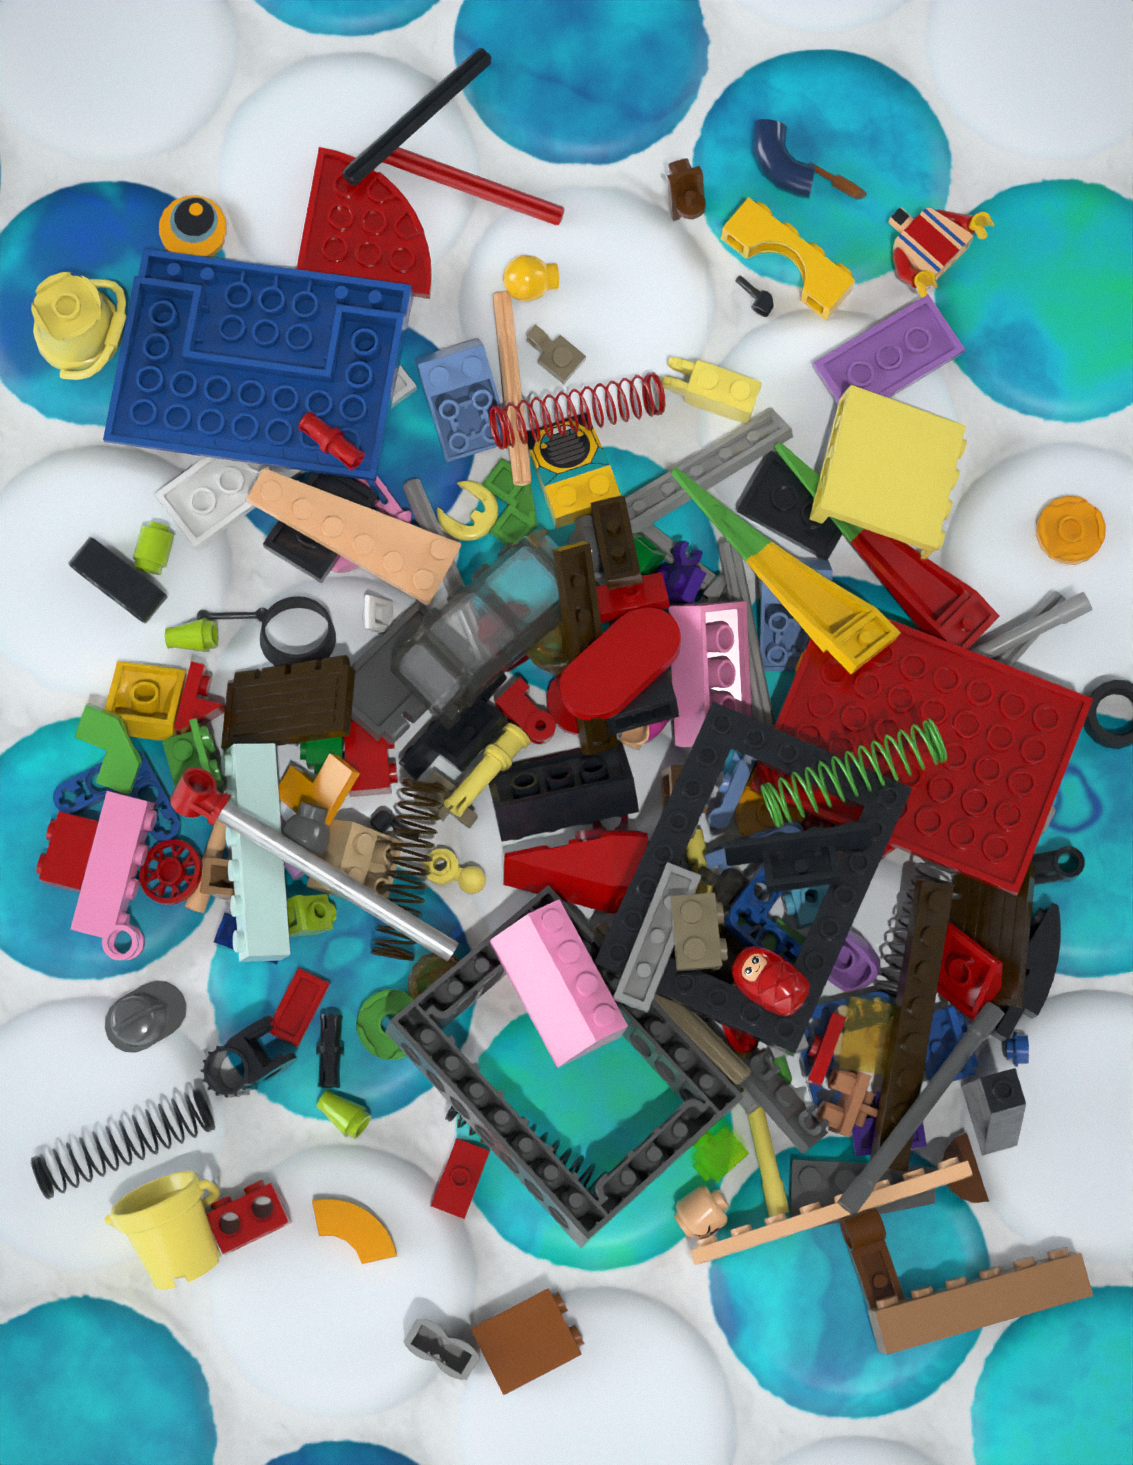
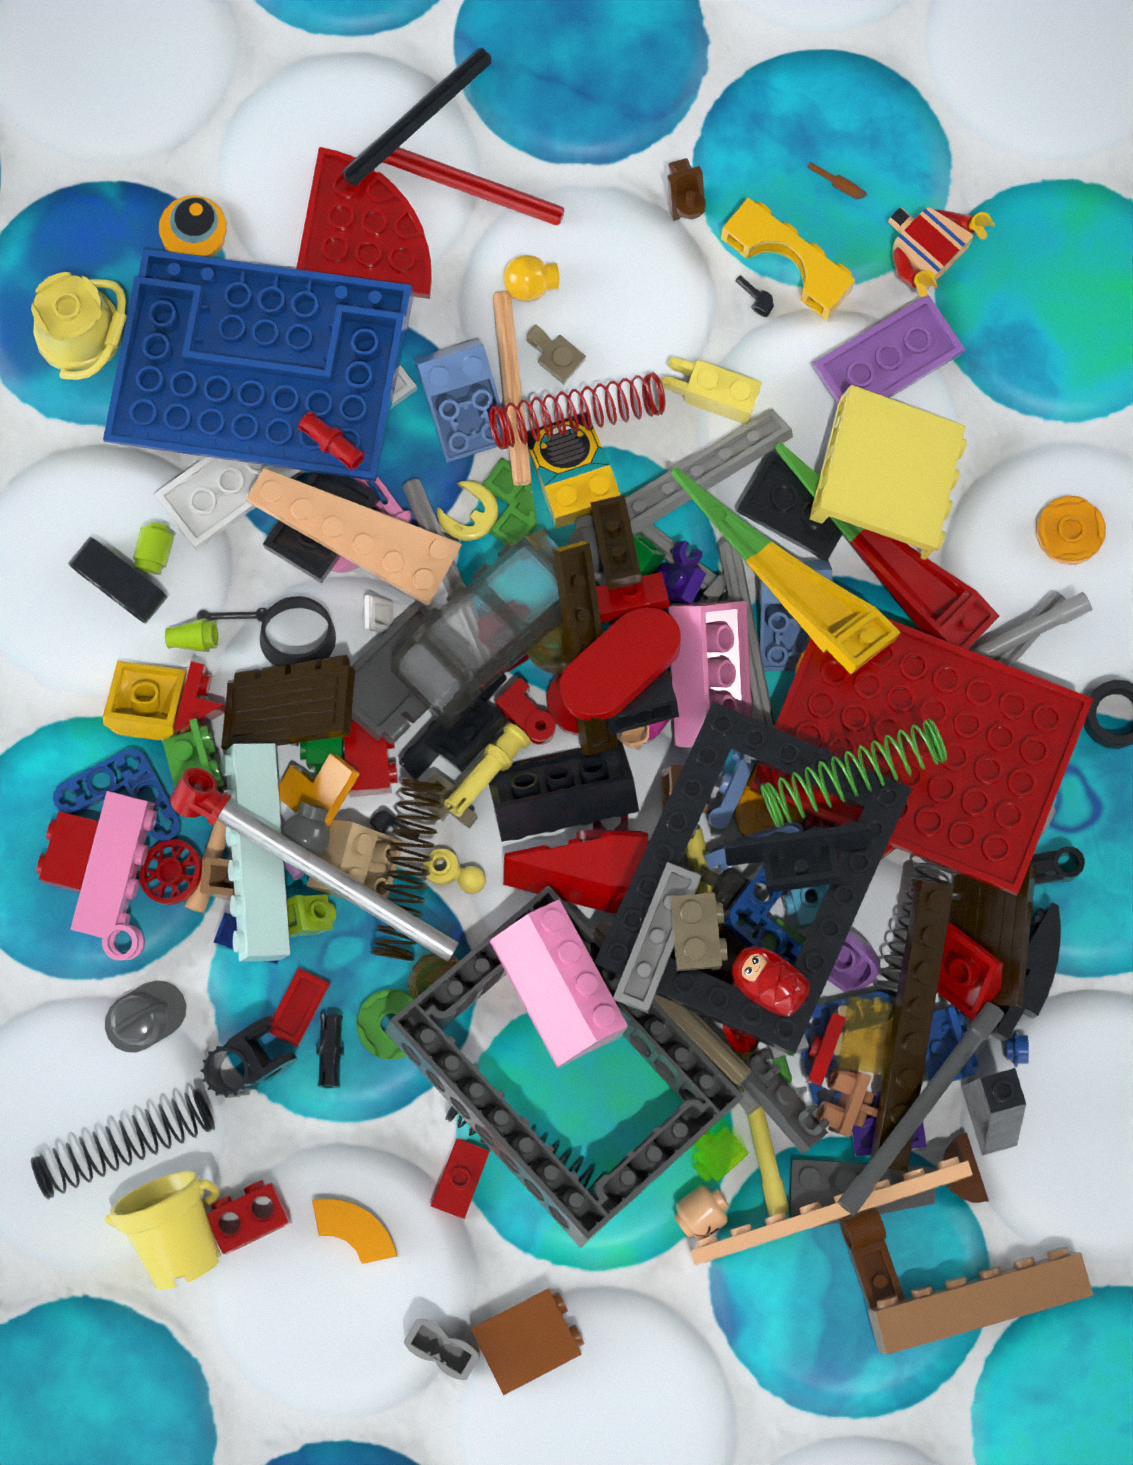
bright green tile [75,703,143,796] -> none
lime cone [316,1090,371,1139] -> none
dark blue cylinder [753,119,815,199] -> none

